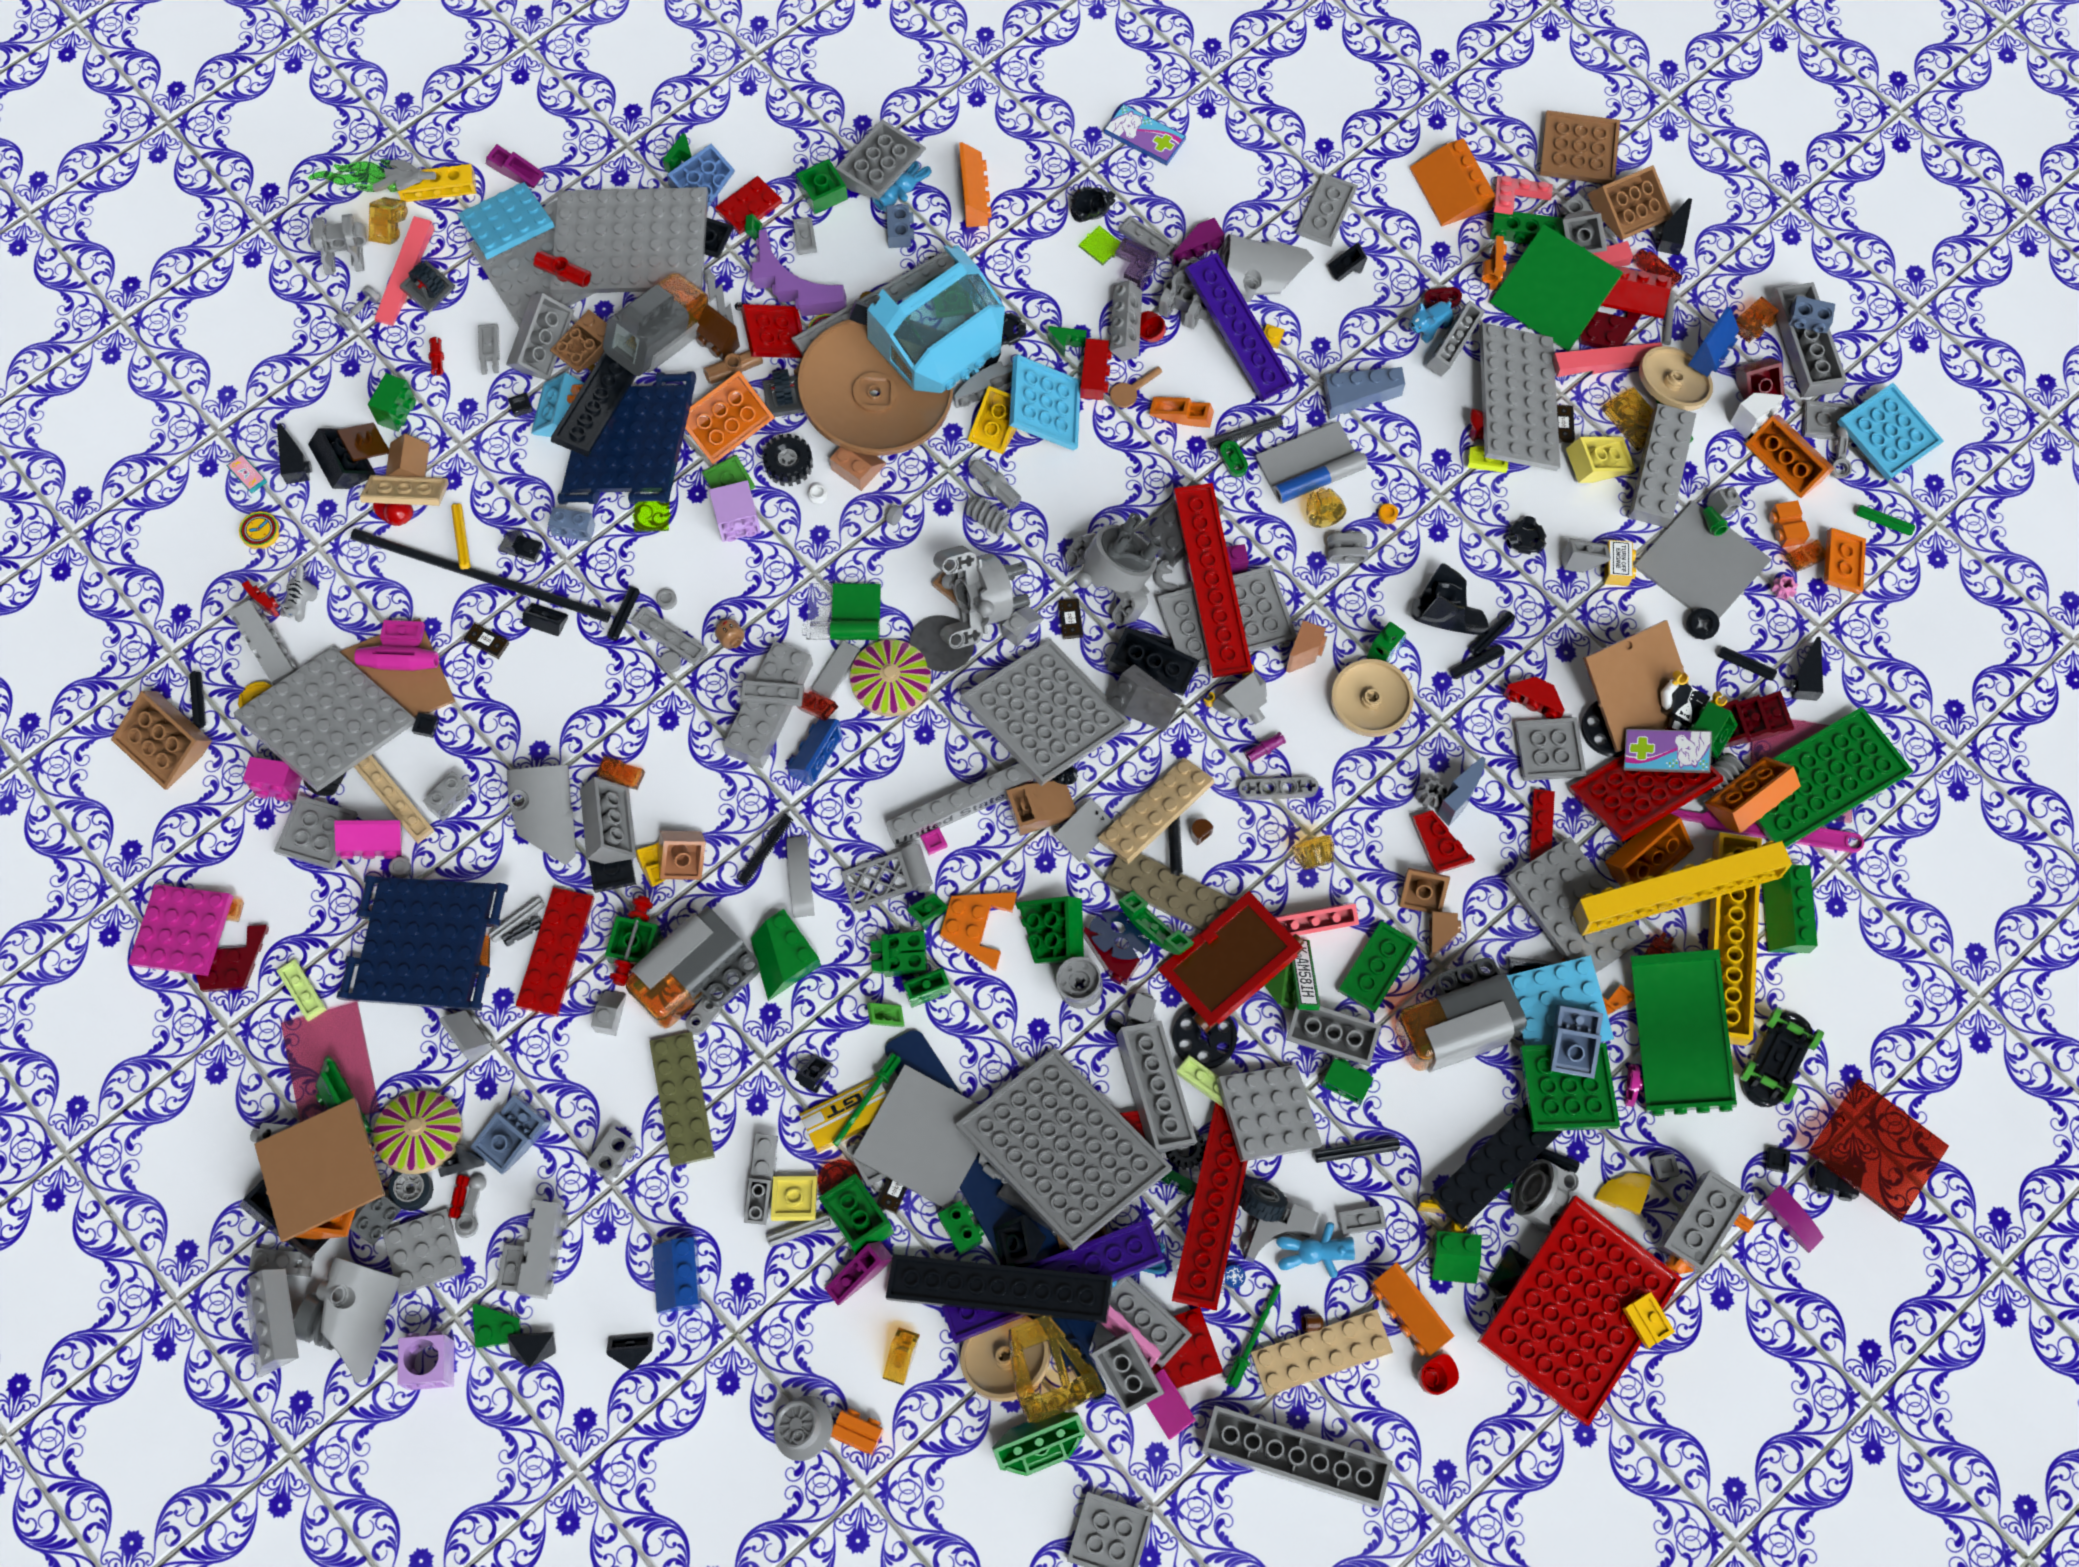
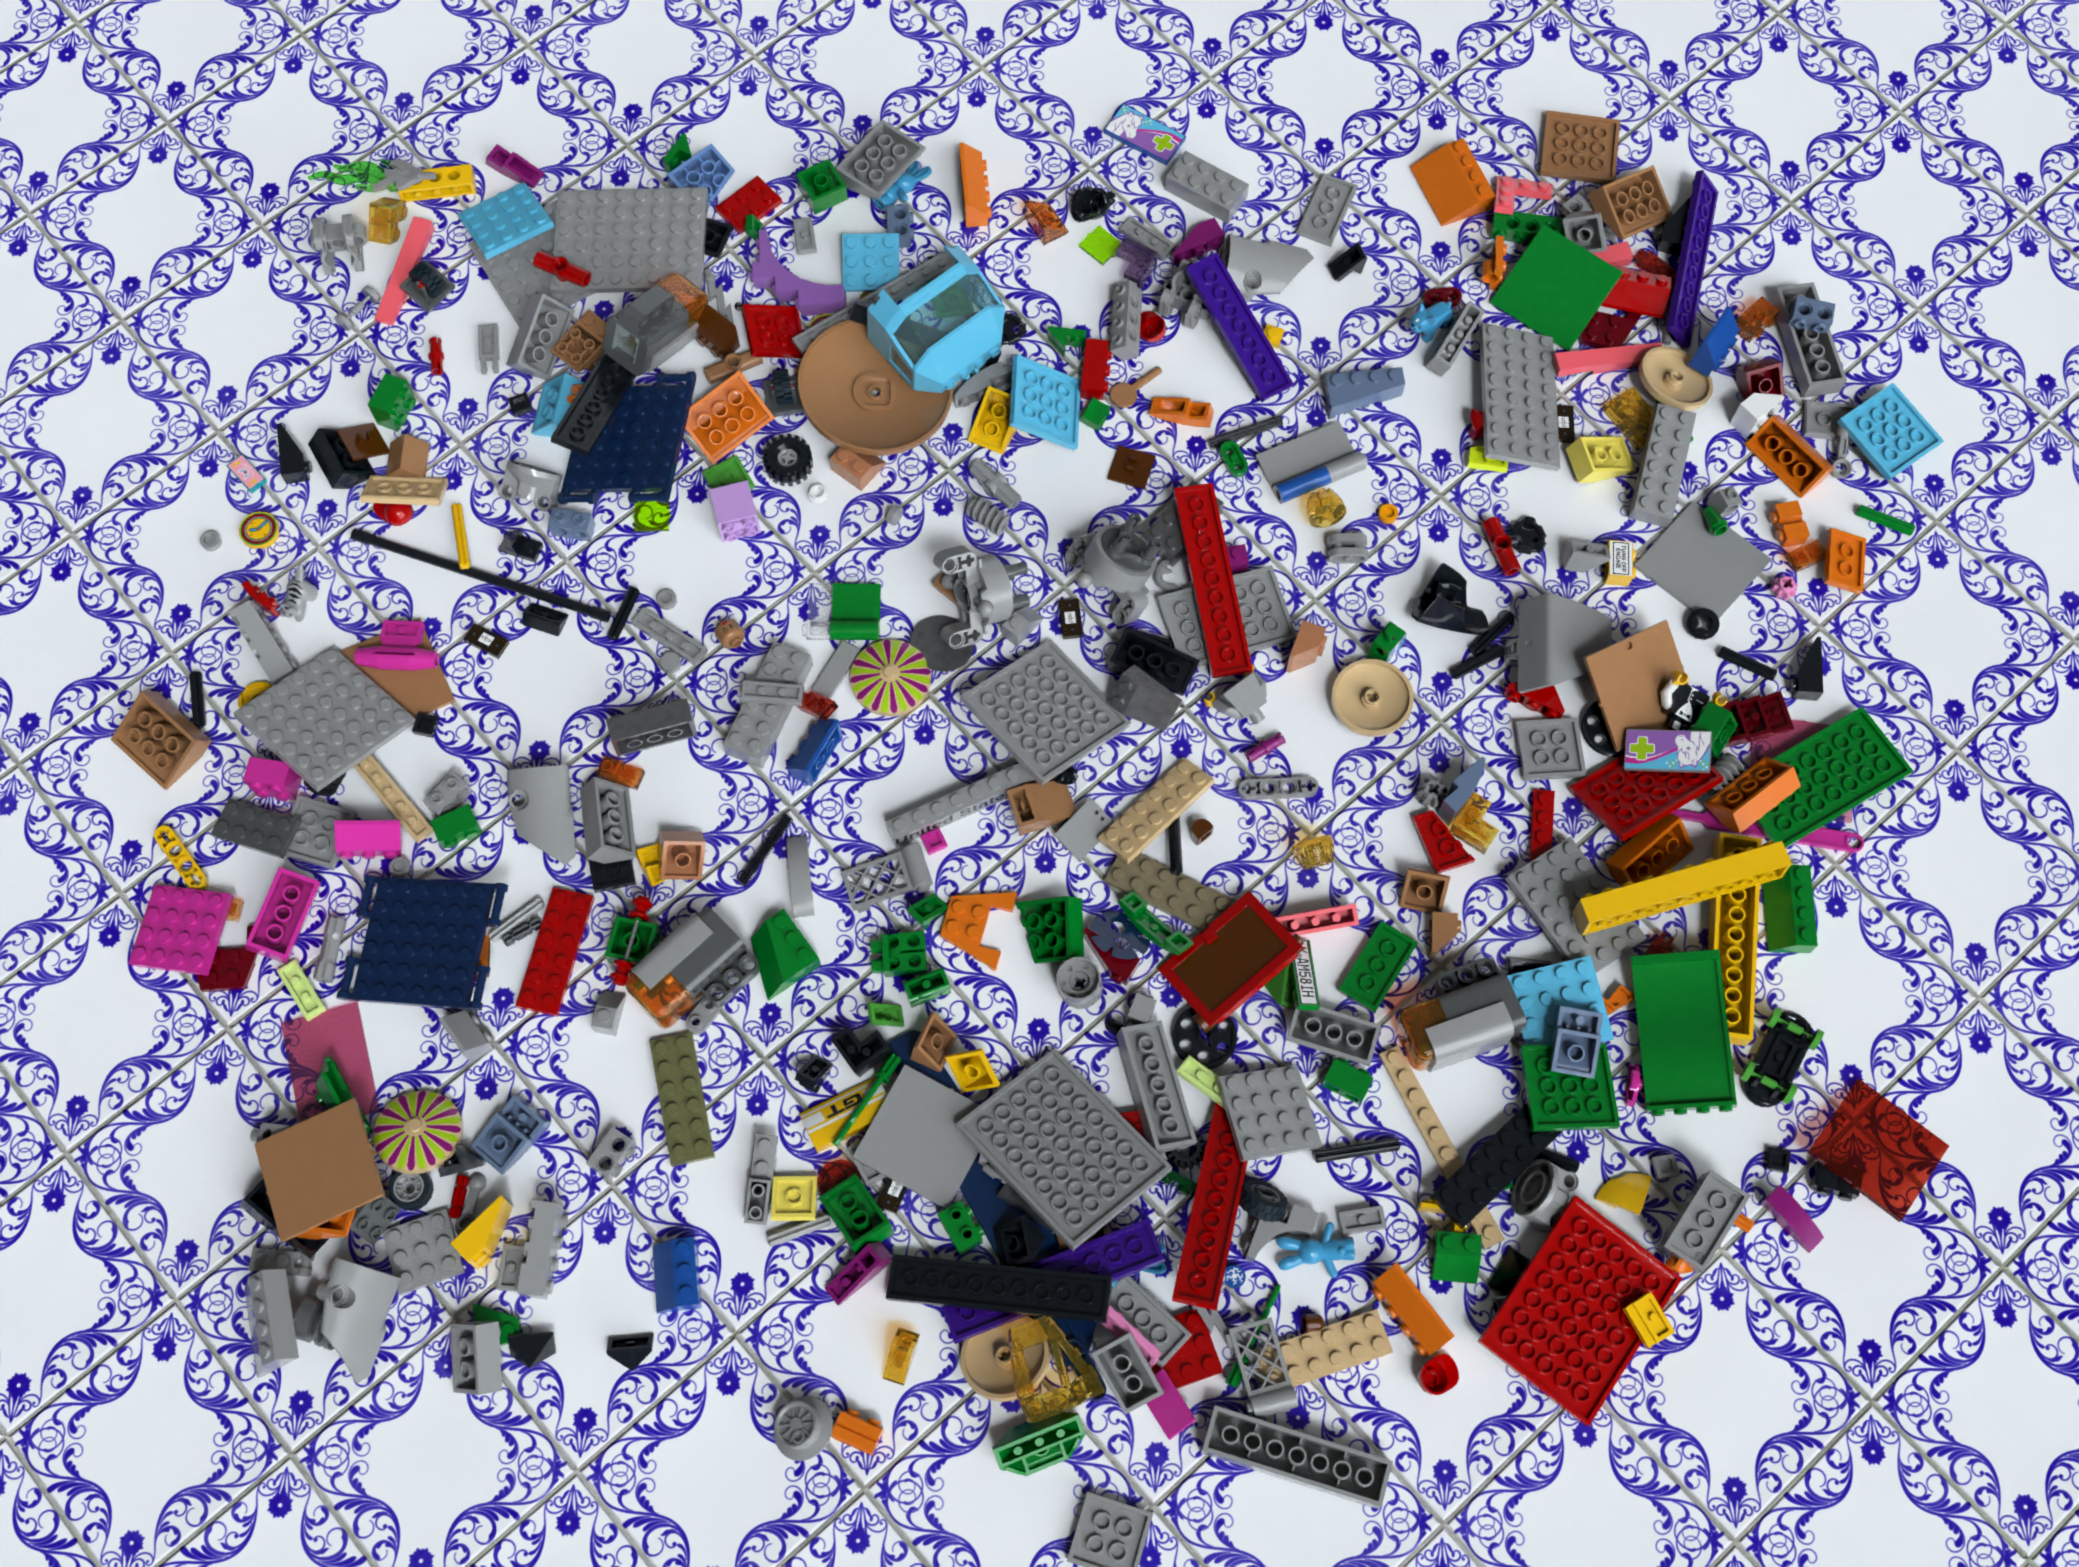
lavender brick [397,1331,455,1390] -> none
none -> yellow beam [154,825,209,890]
none -> light grey tile [200,531,222,551]
none -> dark grey plate [210,798,302,859]
none -> dark pink brick [245,867,320,964]
none -> light grey axle [313,917,347,983]
none -> green brick [430,804,482,849]
none -> yellow slope [450,1195,513,1270]
none -> light grey slope [450,1320,503,1395]
none -> light grey piece [498,461,562,511]
none -> flat silver brick [606,698,698,757]
none -> black brick [830,1026,894,1077]
none -> medium azure plate [842,233,900,292]
none -> medium nougat slope [910,1012,958,1072]
none -> yellow slope [945,1048,1000,1093]
none -> clear orange slope [1025,200,1069,245]
none -> green piece [1079,397,1110,431]
none -> reddish brown piece [1107,445,1156,490]
none -> light grey brick [1165,150,1249,224]
none -> light grey piece [1191,1306,1260,1369]
none -> light grey piece [1225,1317,1298,1419]
none -> tan plate [1378,1045,1504,1250]
none -> clear yellow brick [1449,792,1499,854]
none -> red piece [1482,516,1521,576]
none -> light grey panel [1504,594,1612,694]
none -> dark purple plate [1666,170,1719,349]

